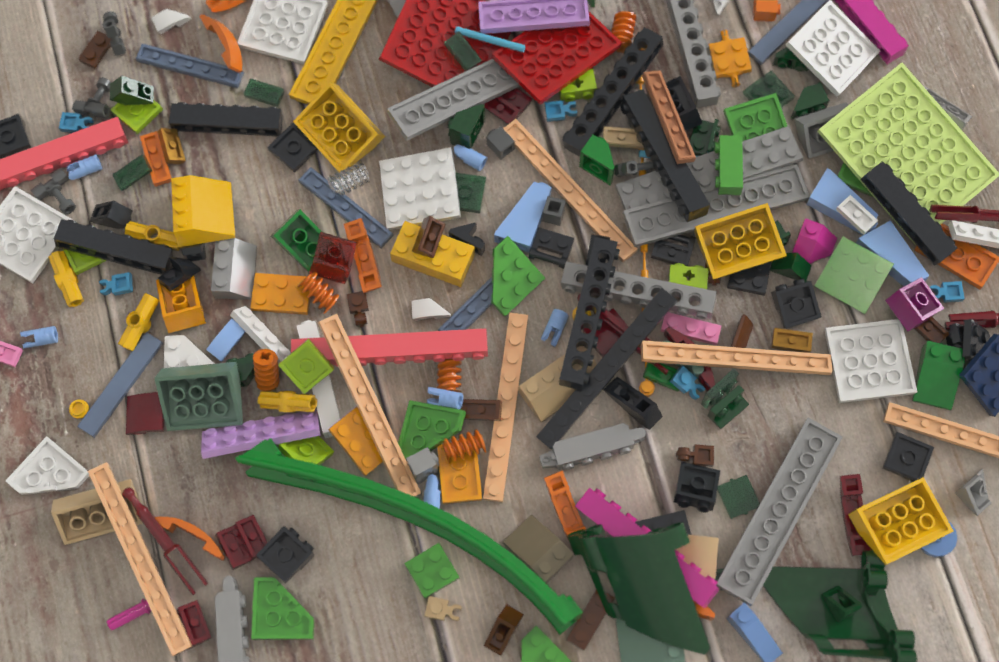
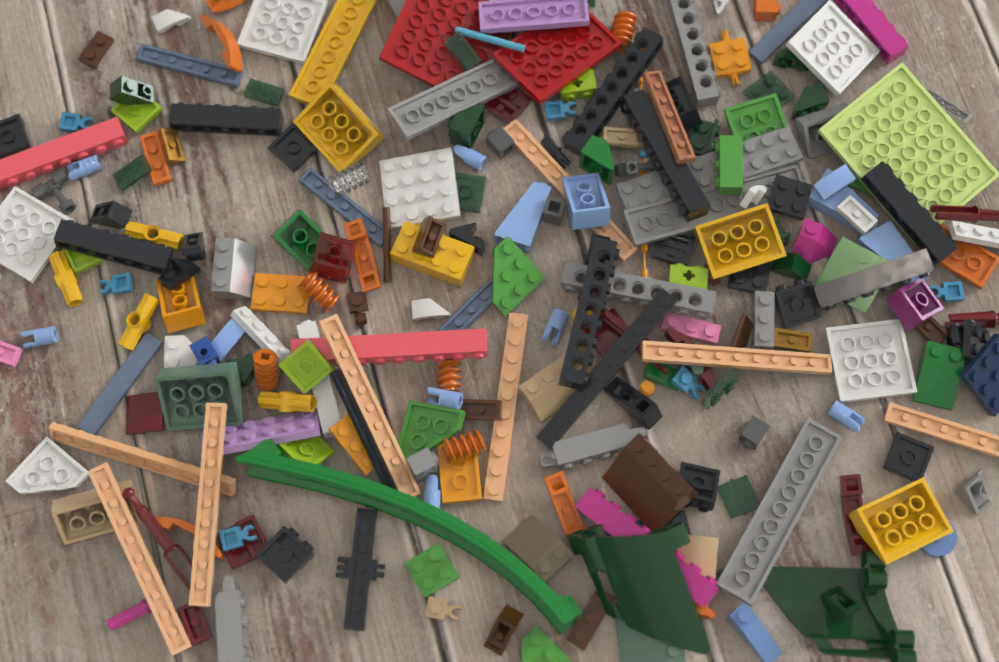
yellow plate [69,399,89,419] -> none
dark grey bar [72,77,112,118] -> none
dark grey bar [102,11,126,56] -> none
yellow slope [171,175,235,247] -> none
bright green plate [251,577,314,640] -> none
black plate [528,227,574,269] -> none
reddish brown plate [676,444,714,467] -> none
dark green bracket [707,385,749,429] -> none
none -> light nougat plate [49,422,236,497]
none -> blue brick [189,336,220,365]
none -> light nougat plate [189,402,227,606]
none -> dark azure plate [219,525,257,552]
none -> black axle [330,369,397,490]
none -> black hinge [336,508,385,631]
none -> reddish brown bar [383,207,391,282]
none -> black axle [541,136,571,169]
none -> light blue slope [562,173,610,230]
none -> reddish brown slope [602,433,698,531]
none -> dark grey brick [739,415,770,450]
none -> white slope [740,185,768,209]
none -> light grey arch [751,291,775,350]
none -> black plate [768,174,812,221]
none -> brick [813,248,934,311]
none -> light blue slope [814,164,856,201]
none -> light blue hinge [827,400,865,433]

